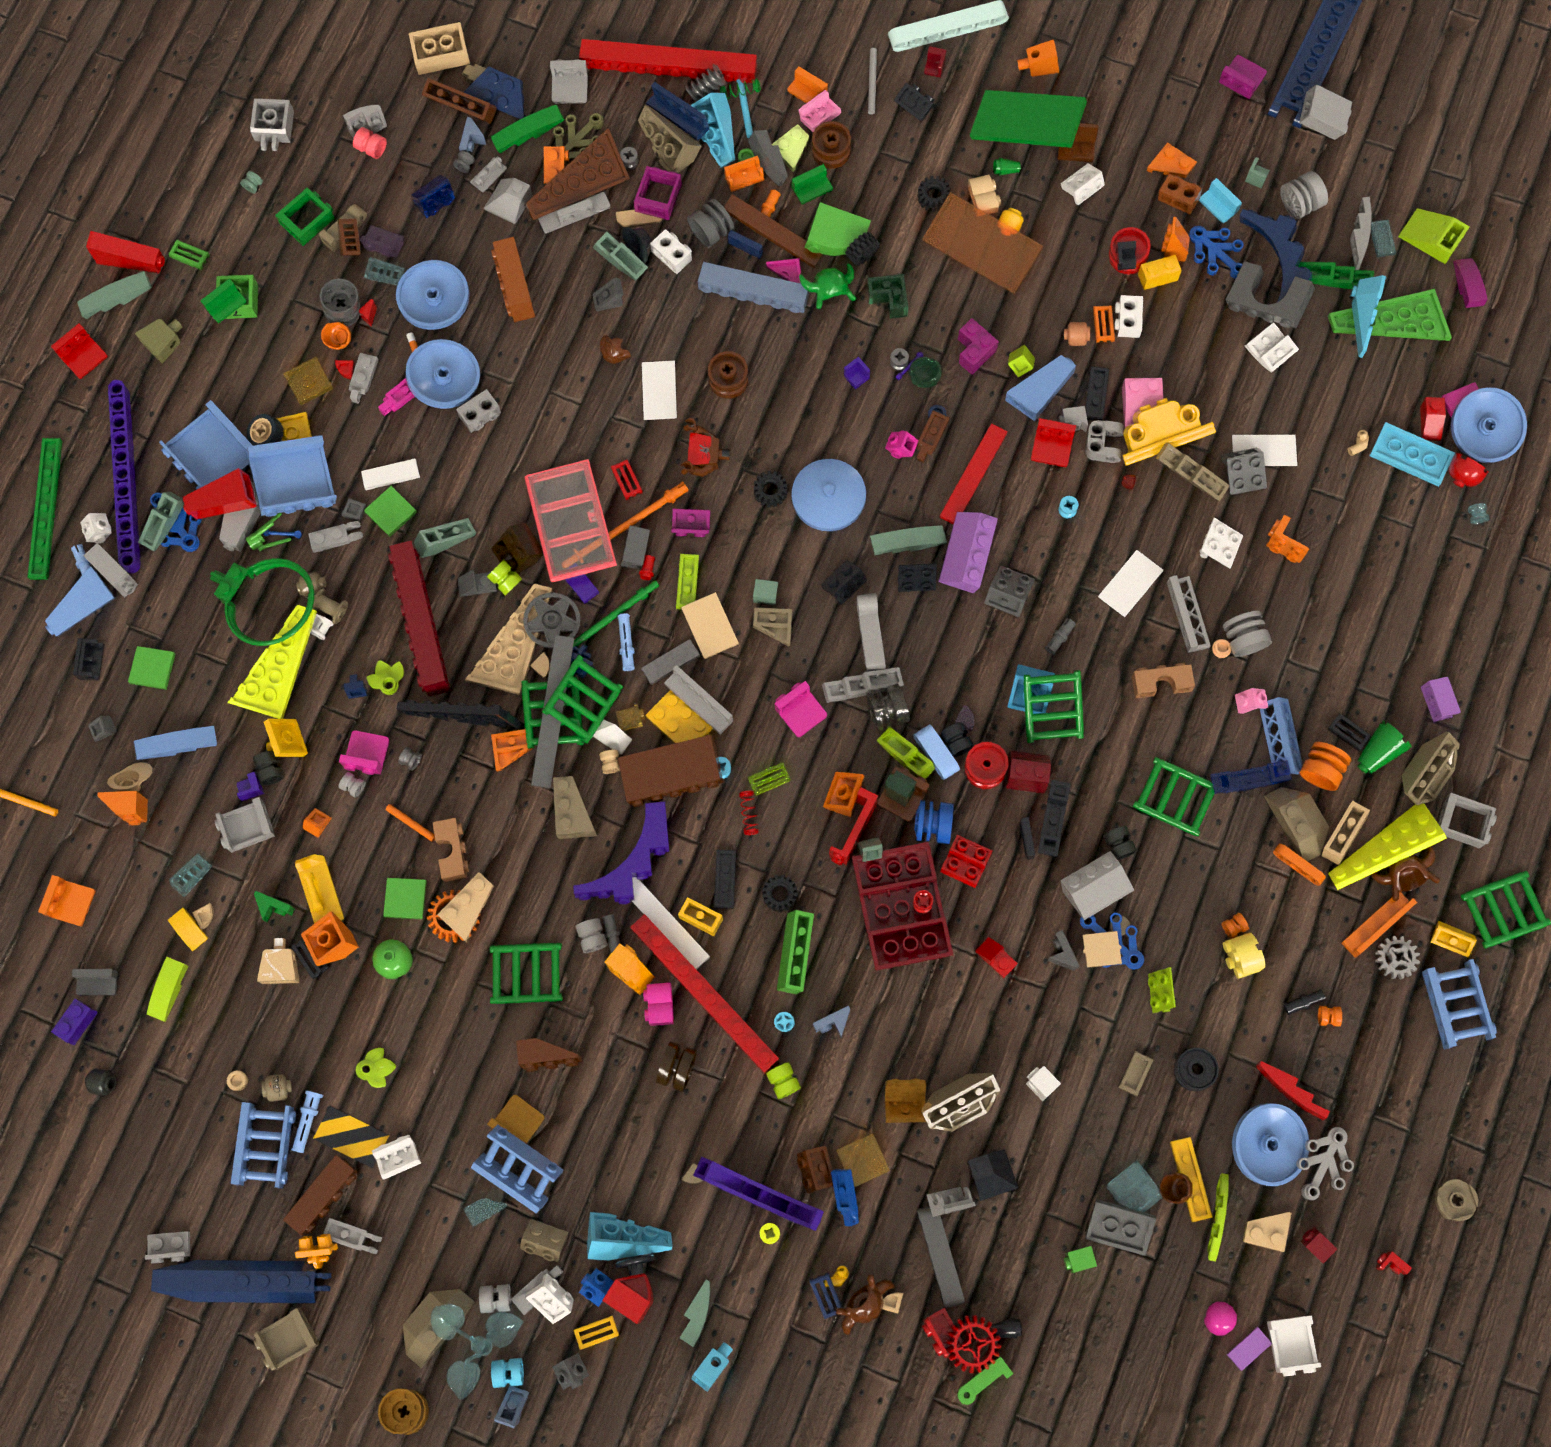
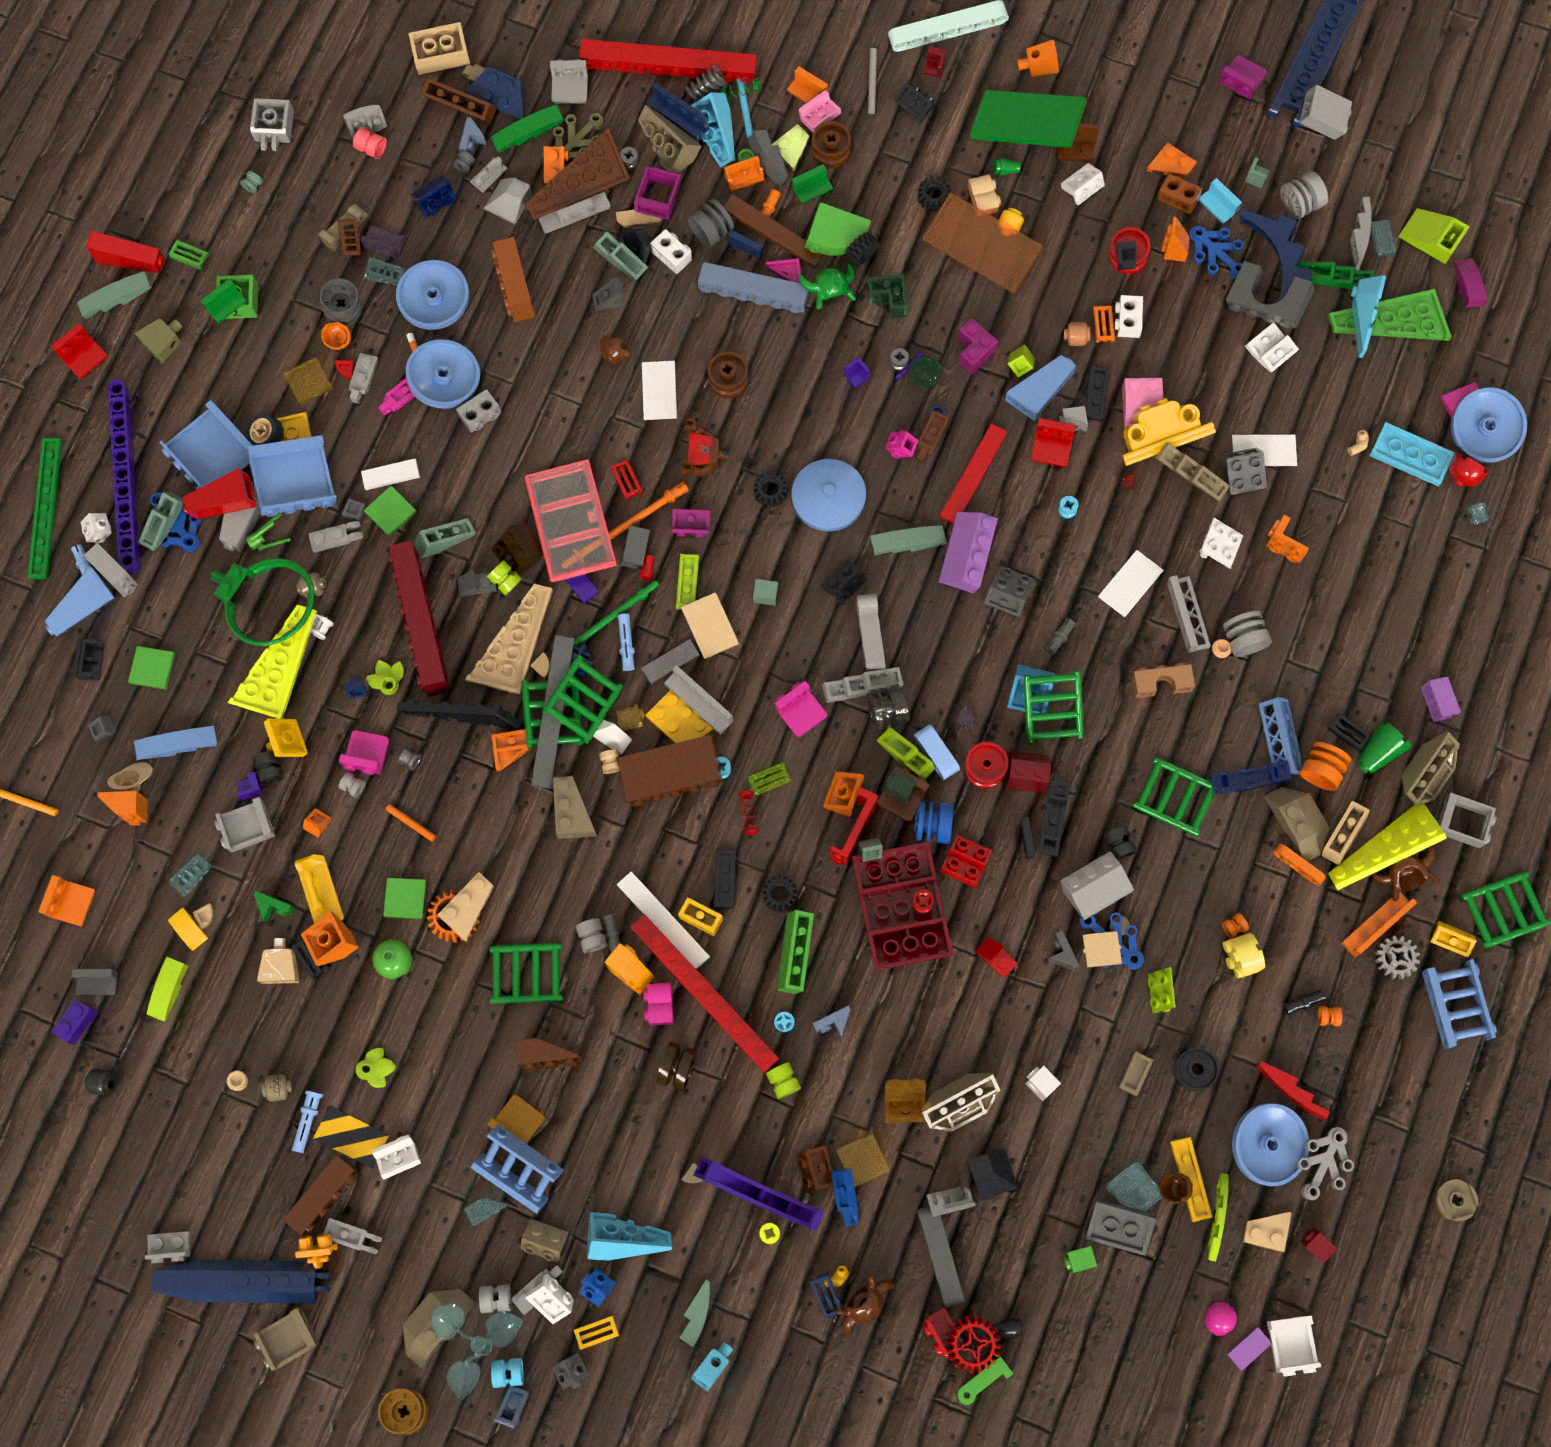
medium blue fence [231,1102,296,1189] -> none
blue hinge [263,530,302,539] -> none
green window [275,188,335,246] -> none
dark tan hose [312,588,348,624] -> none
red slope [359,299,377,326] -> none
medium nougat arch [433,818,470,882] -> none
dark grey wheel [523,593,581,648] -> none
dark purple arch [573,802,670,904] -> none
red piece [602,1254,655,1324] -> none
dark tan wing [753,608,792,646] -> none
tan tile [883,1292,903,1314] -> none
black hinge [897,563,937,592] -> none
black wheel [941,722,974,757] -> none
light grey piece [1085,420,1124,463] -> none
yellow brick [1138,255,1182,290] -> none
bright pink bracket [1235,688,1268,714] -> none
red bracket [1375,1251,1412,1275] -> none
red slope [1420,397,1446,441] -> none

